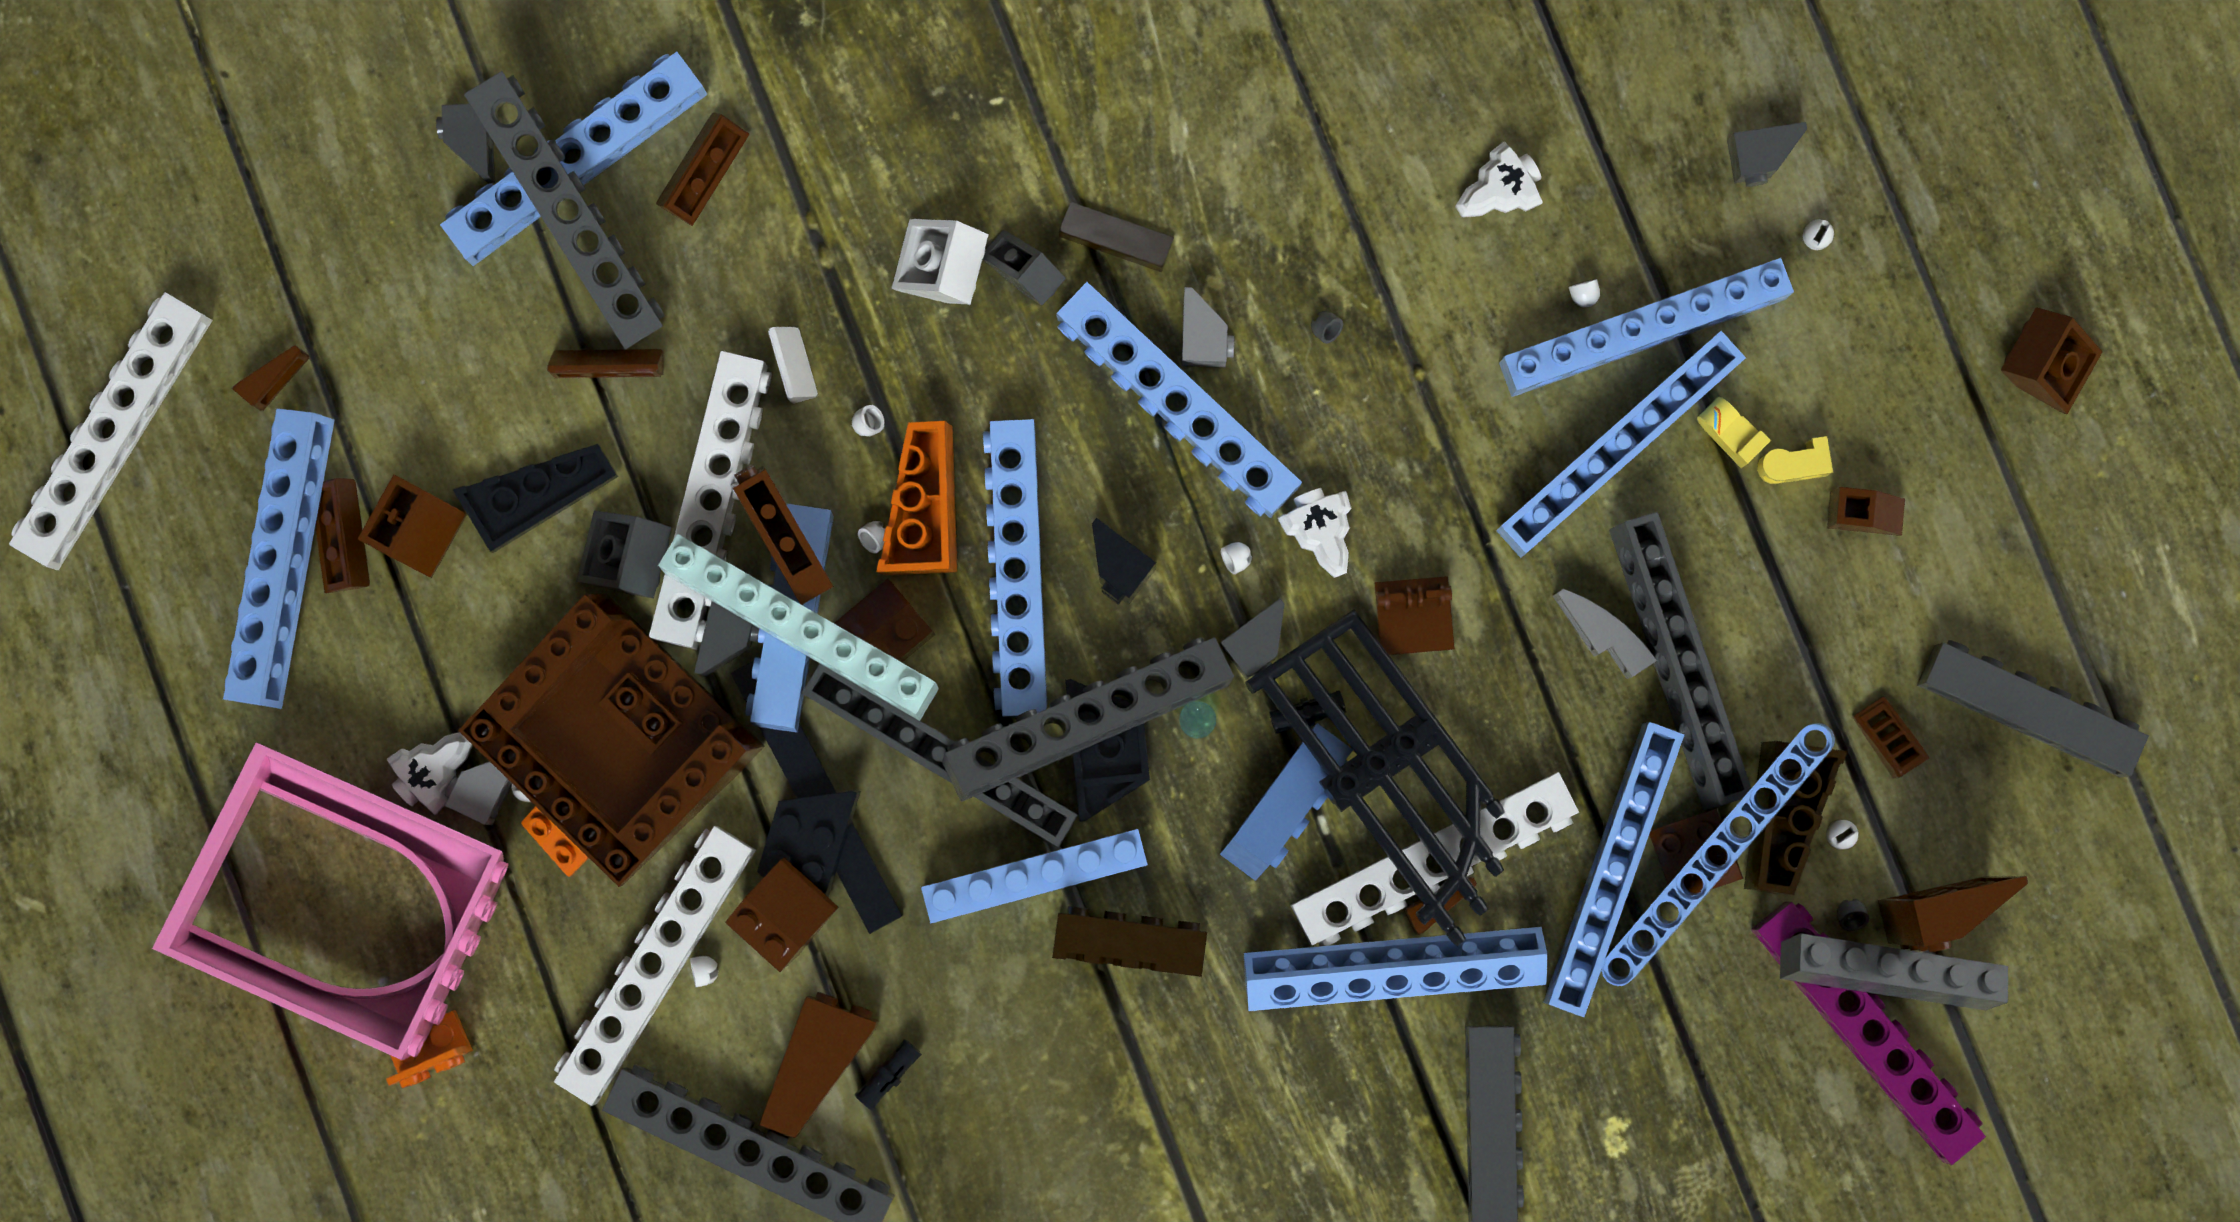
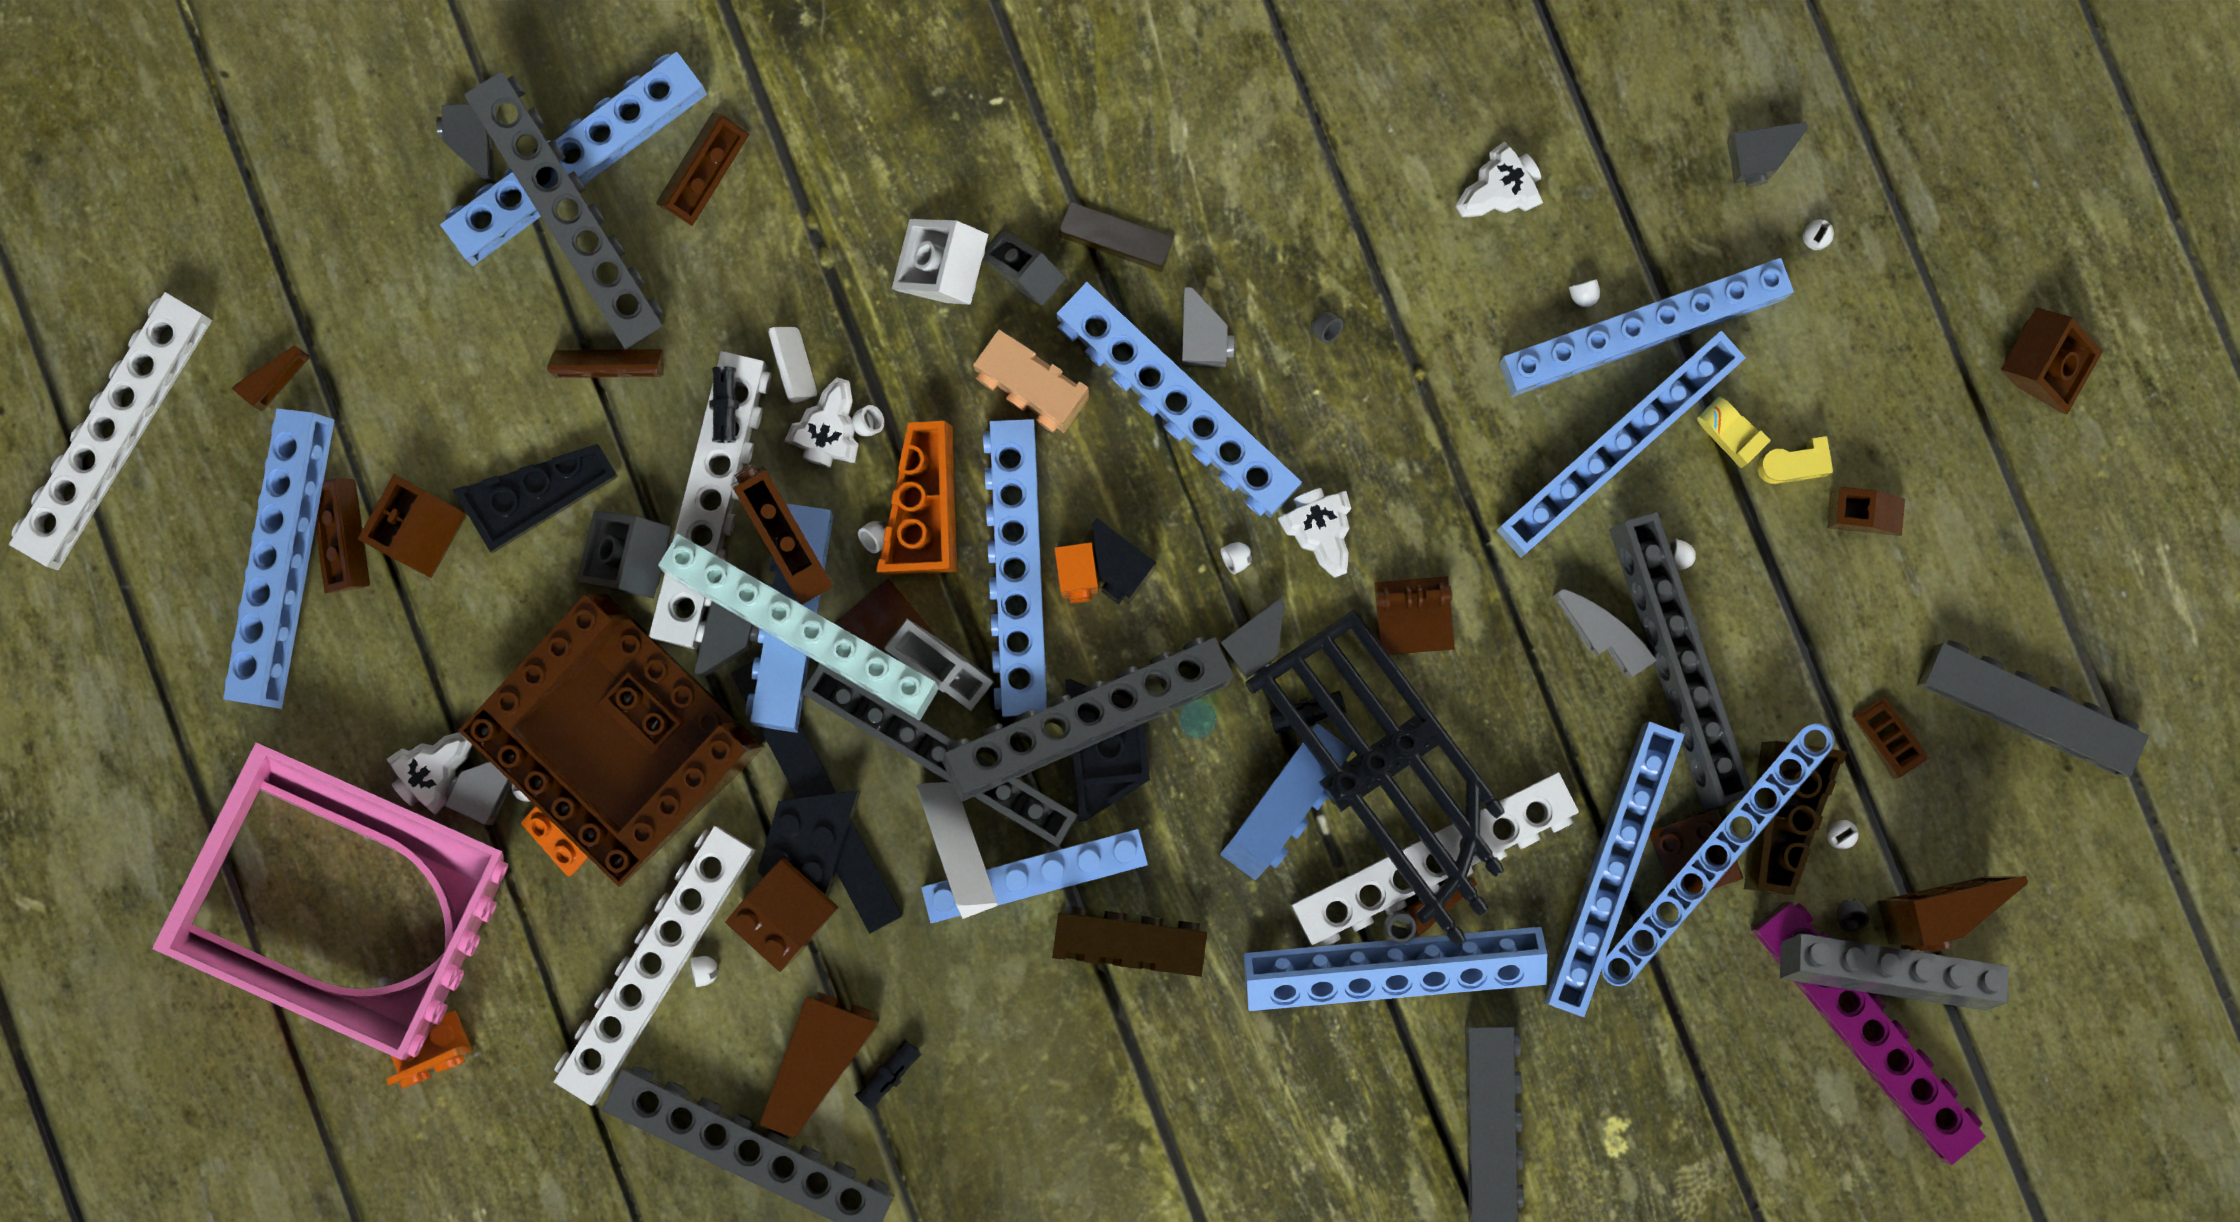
none -> black pin [709,366,739,443]
none -> white rock [785,377,859,468]
none -> light grey slope [884,618,993,711]
none -> white slope [916,782,998,919]
none -> light nougat wedge [973,330,1089,433]
none -> orange brick [1055,542,1098,604]
none -> dark grey hinge [1384,911,1416,943]
none -> white hinge [1669,539,1696,570]

